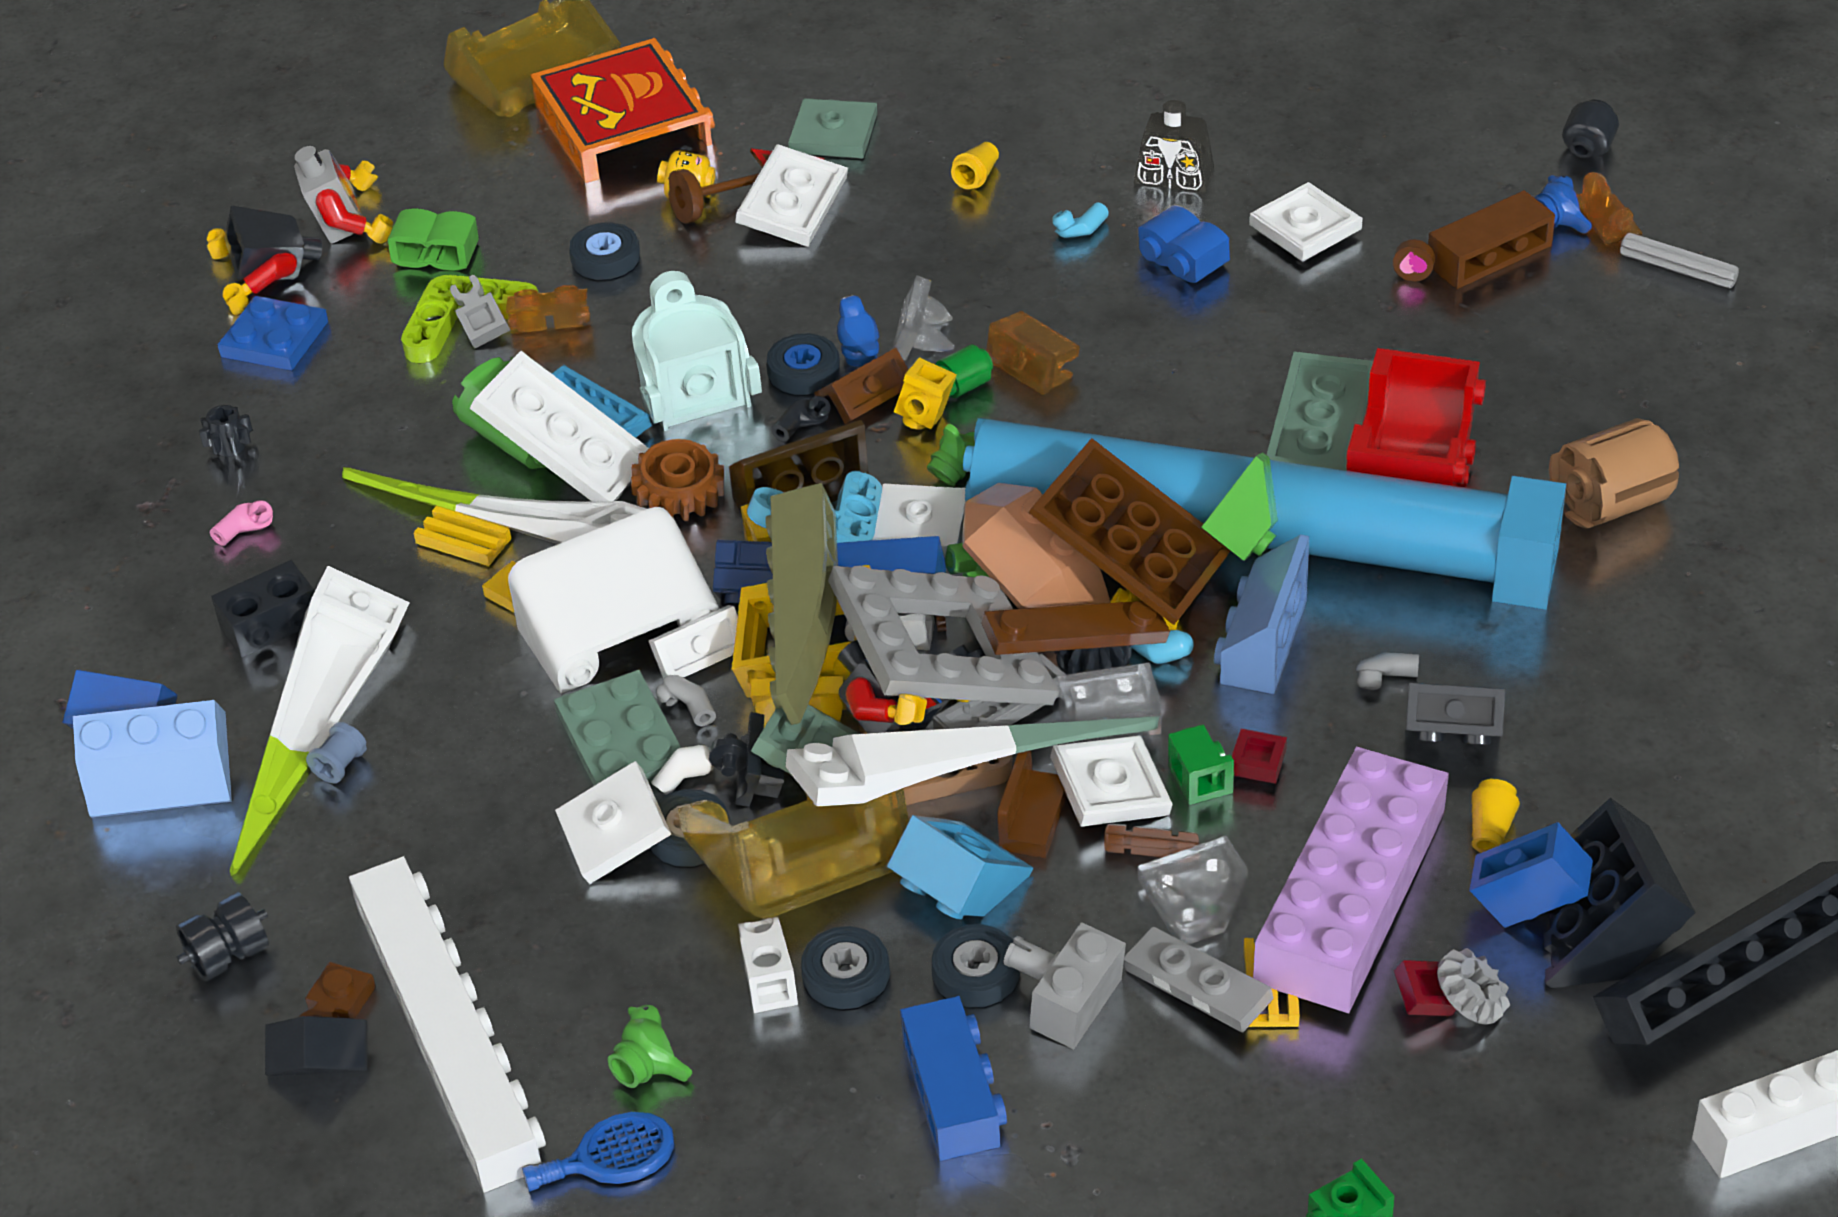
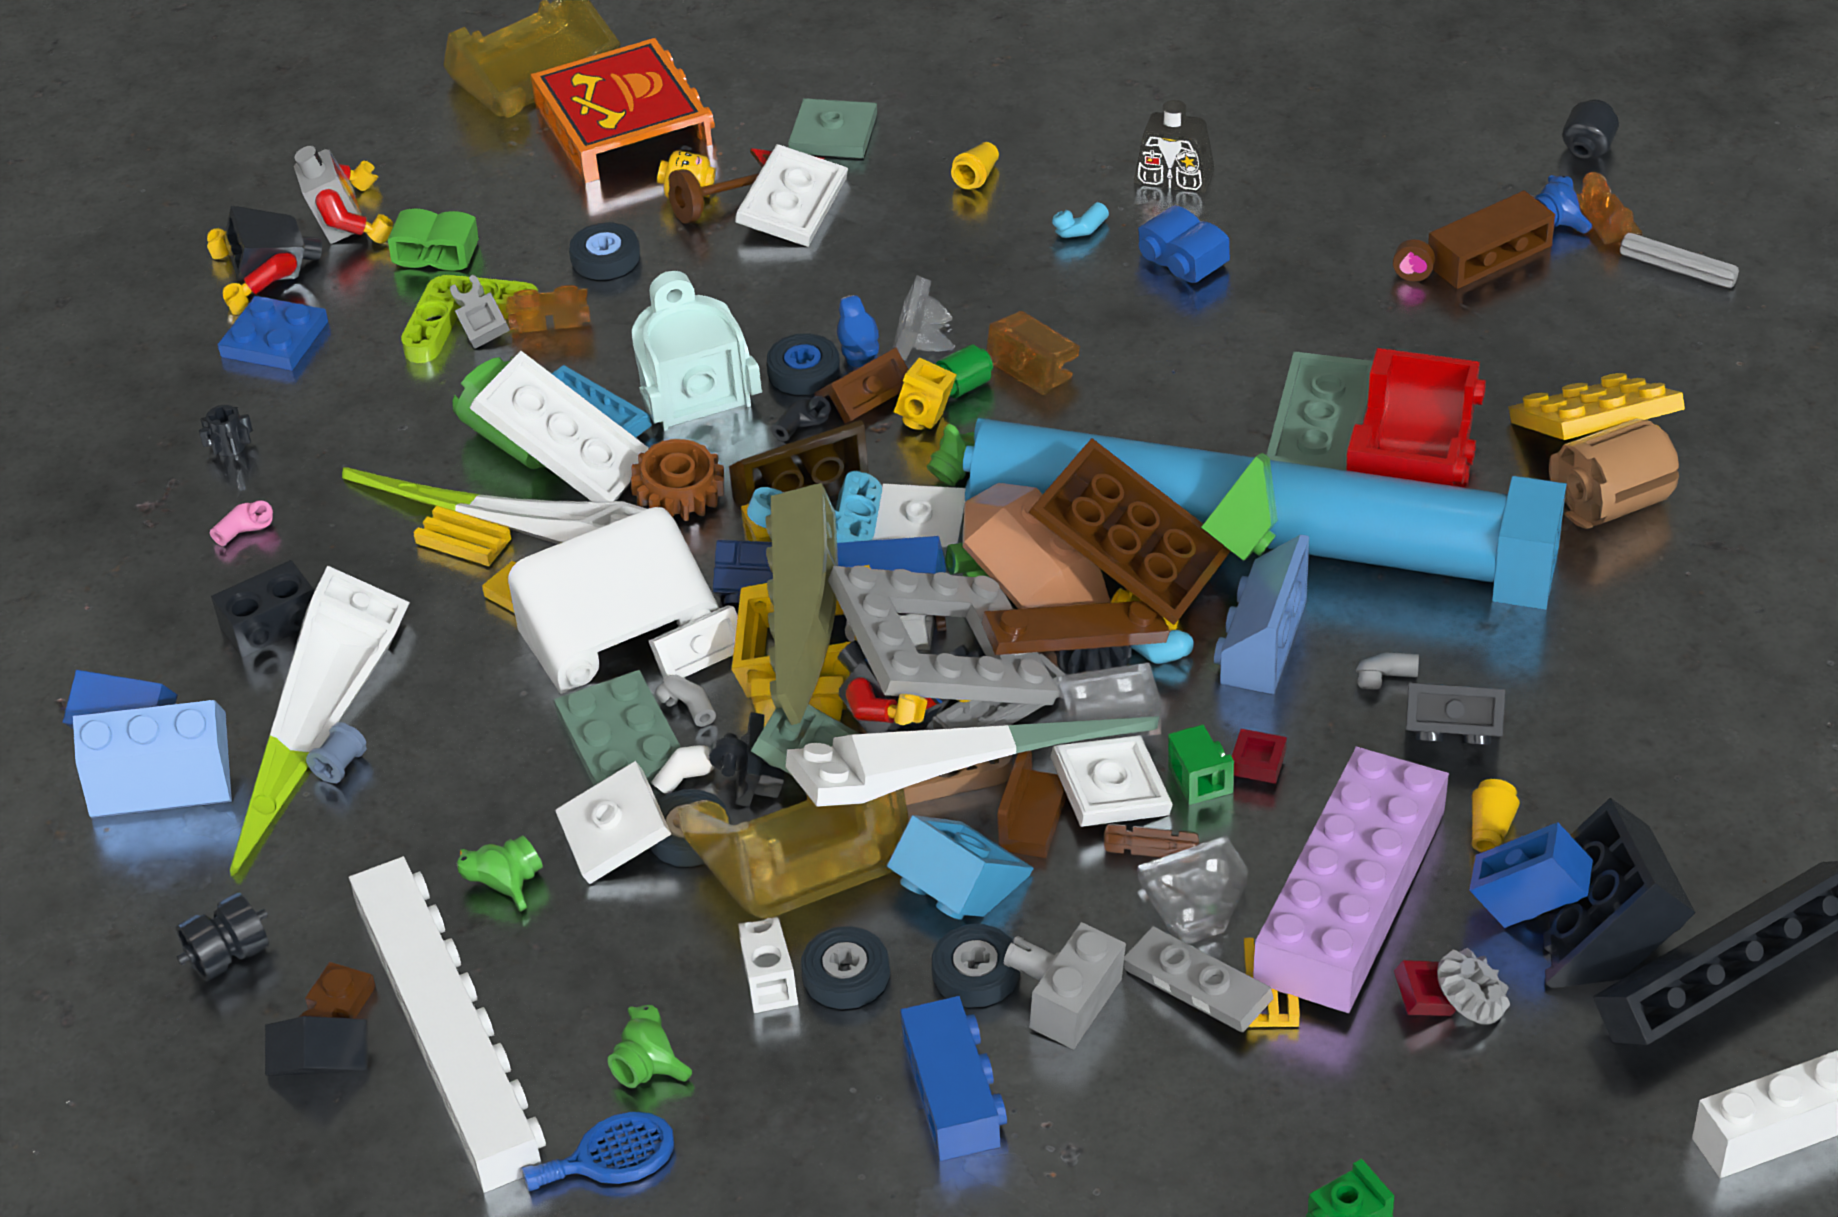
white plate [1249,182,1362,261] -> none
none -> bright green animal [457,835,543,912]
none -> yellow plate [1508,373,1685,440]

